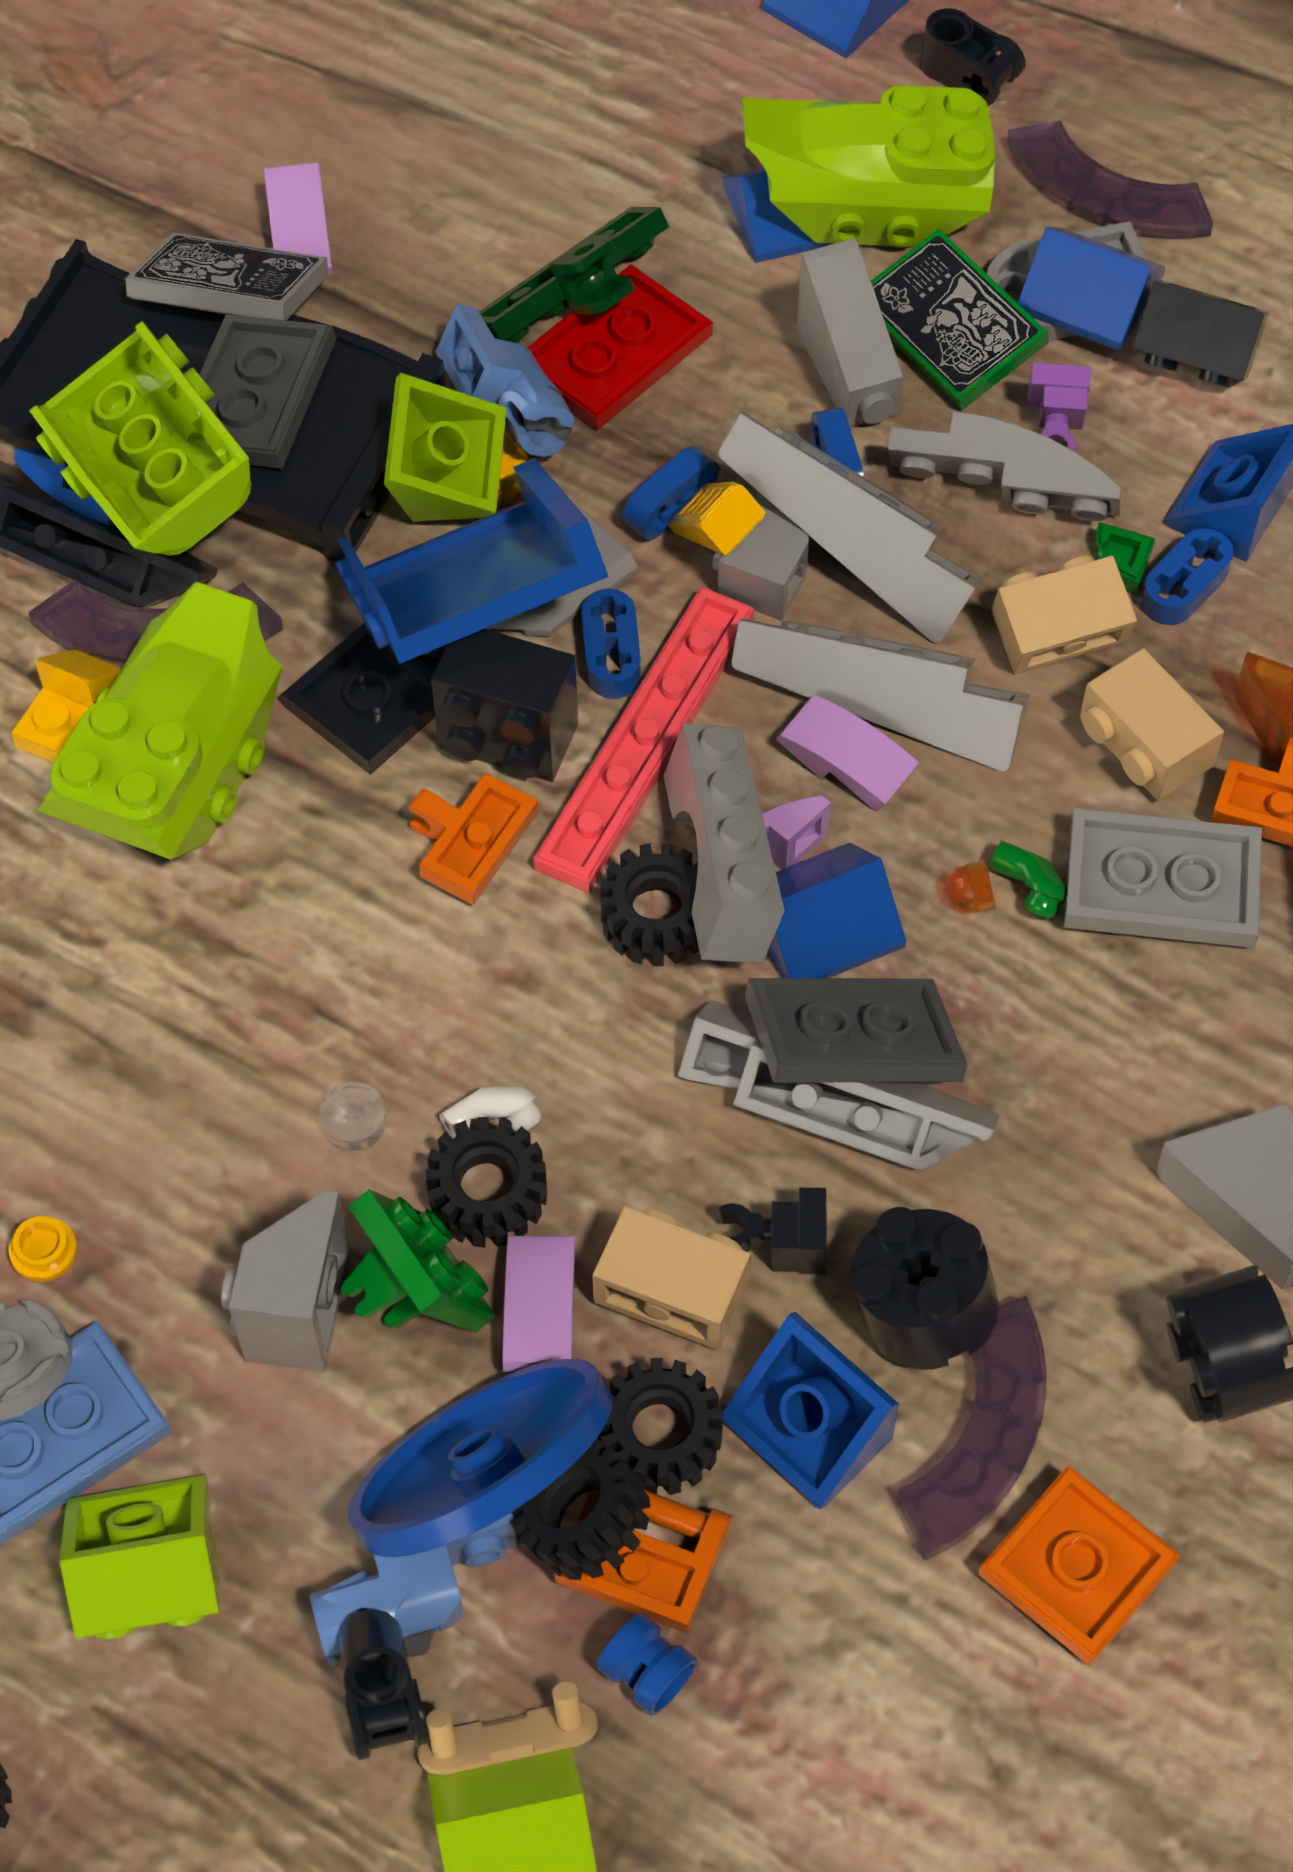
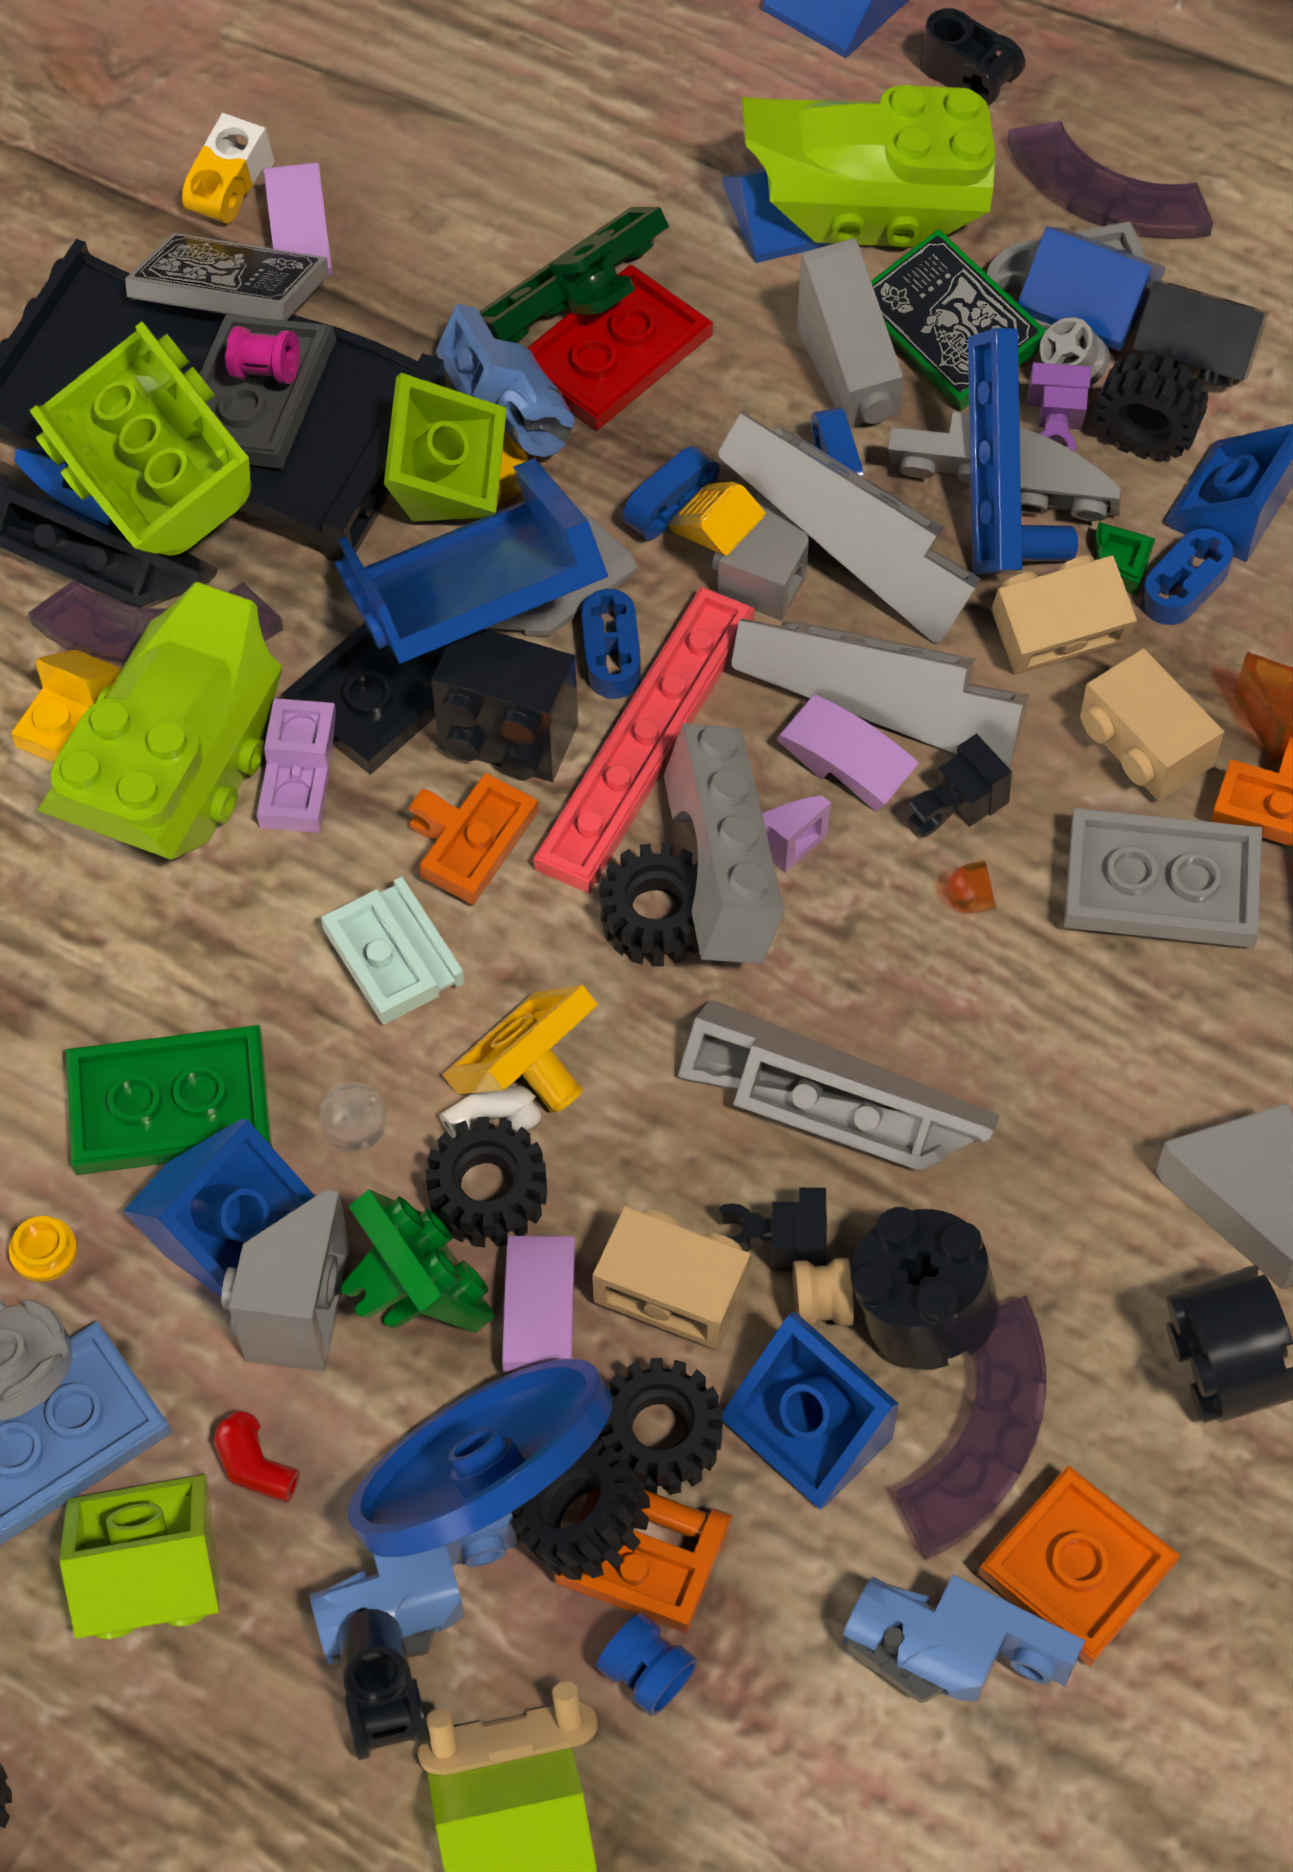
dark grey tile [745,978,968,1083] -> none
blue slope [768,843,906,978] -> none
green arm [990,840,1067,919] -> none
none -> green tile [65,1025,272,1175]
none -> blue slope [123,1119,315,1297]
none -> leg [182,113,275,224]
none -> red arm [214,1411,300,1503]
none -> dark pink bush [225,326,300,384]
none -> lavender slope [257,698,336,833]
none -> light aqua plate [321,877,465,1025]
none -> yellow tile [442,984,598,1113]
none -> tan wheel [792,1258,854,1327]
none -> medium blue plate [842,1575,1085,1703]
none -> black piece [907,733,1012,838]
none -> blue piece [968,328,1078,575]
none -> light grey wheel [1039,317,1110,386]
none -> black tyre [1094,353,1209,461]

